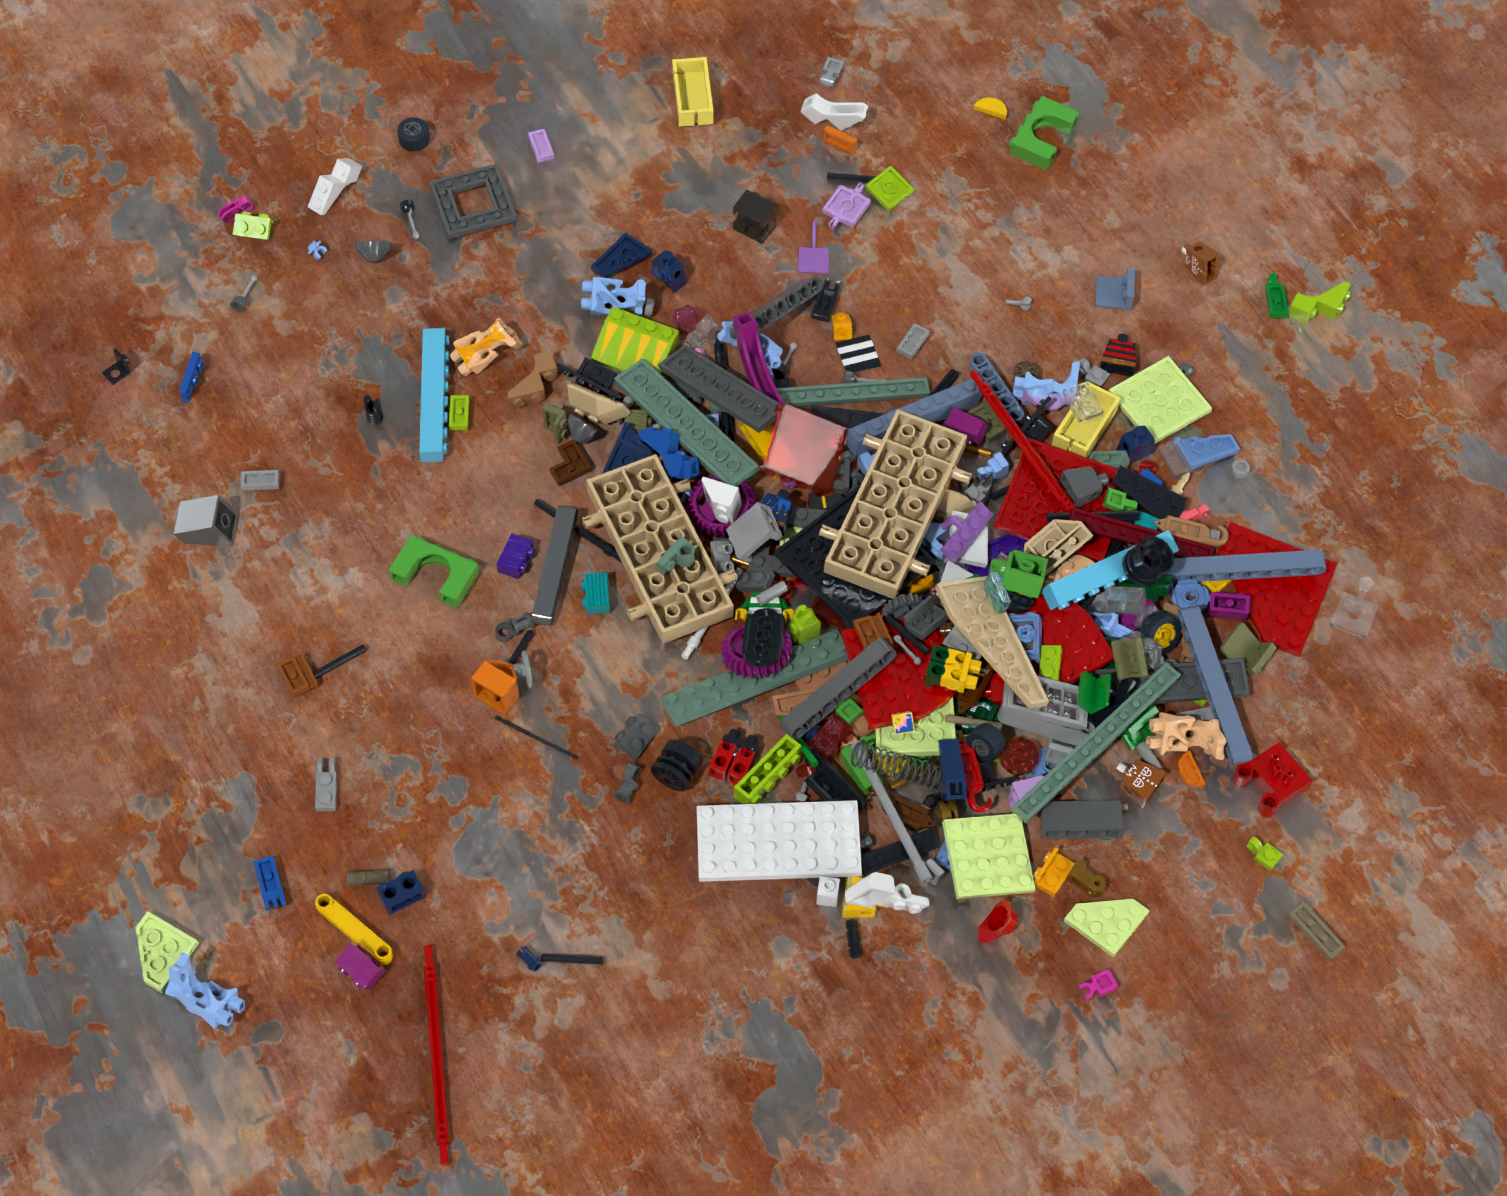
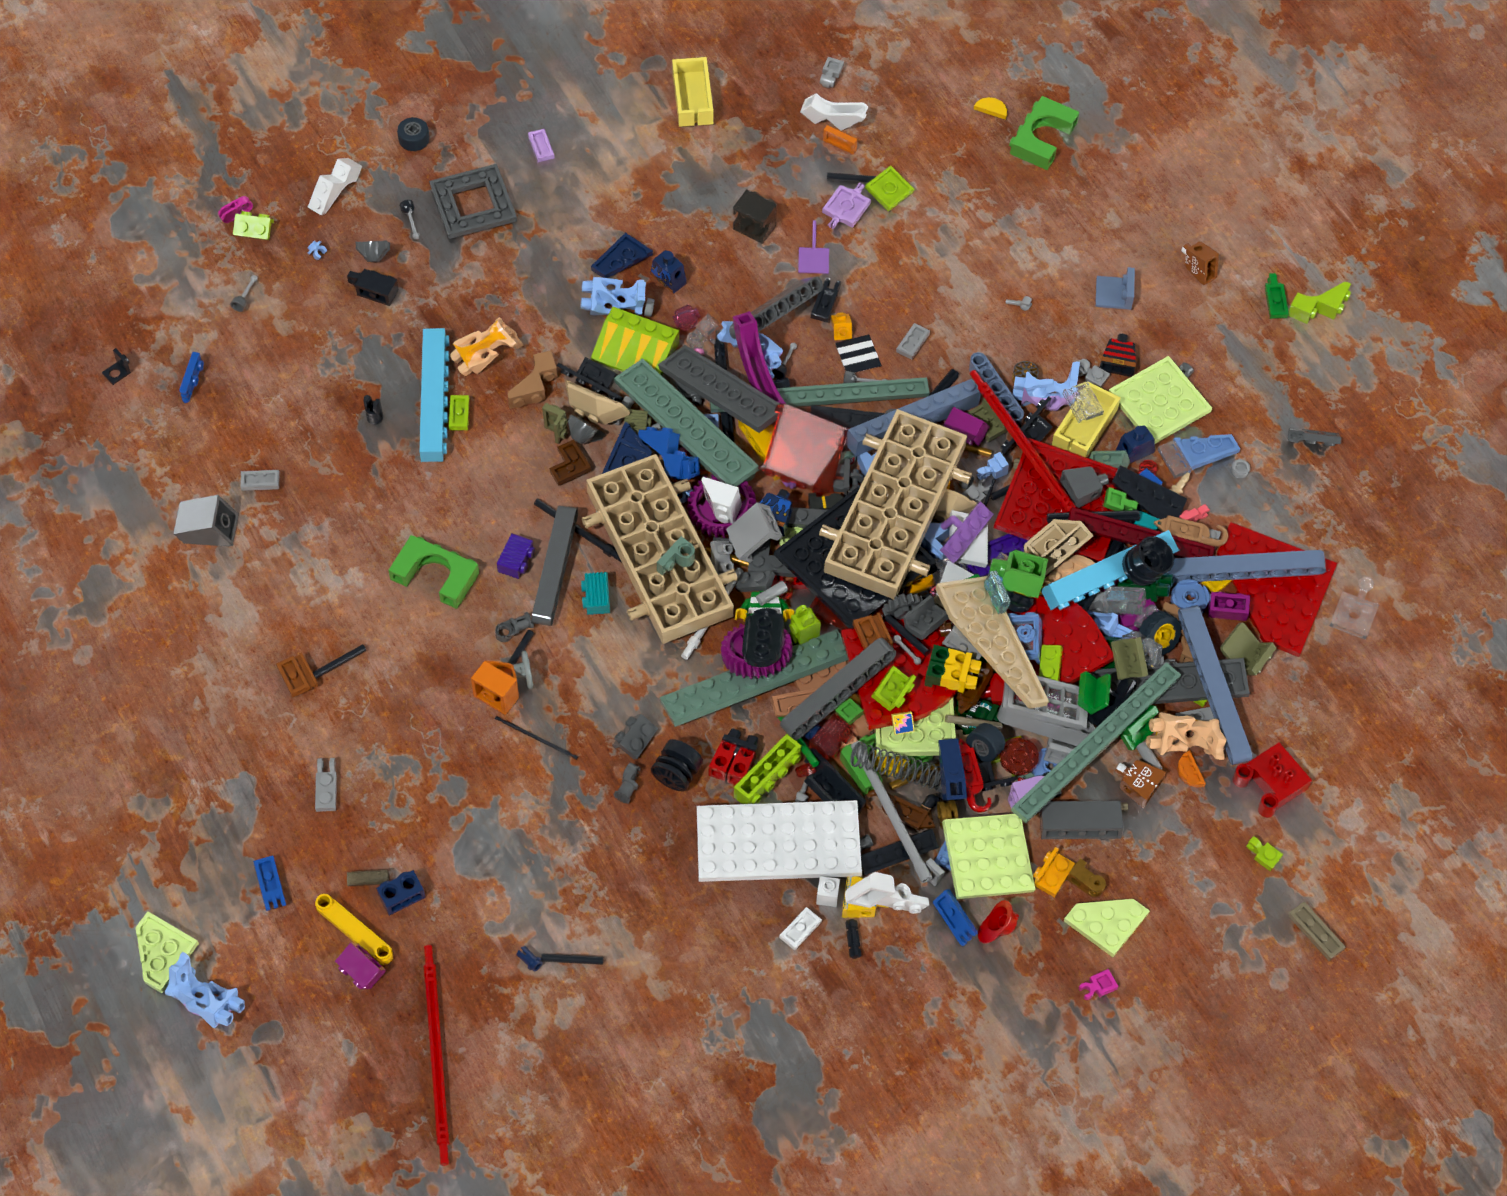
none -> black hinge [347,269,399,306]
none -> white plate [779,907,822,950]
none -> lime bracket [871,666,916,711]
none -> blue hinge [933,889,978,946]
none -> dark grey hinge [1287,428,1341,446]

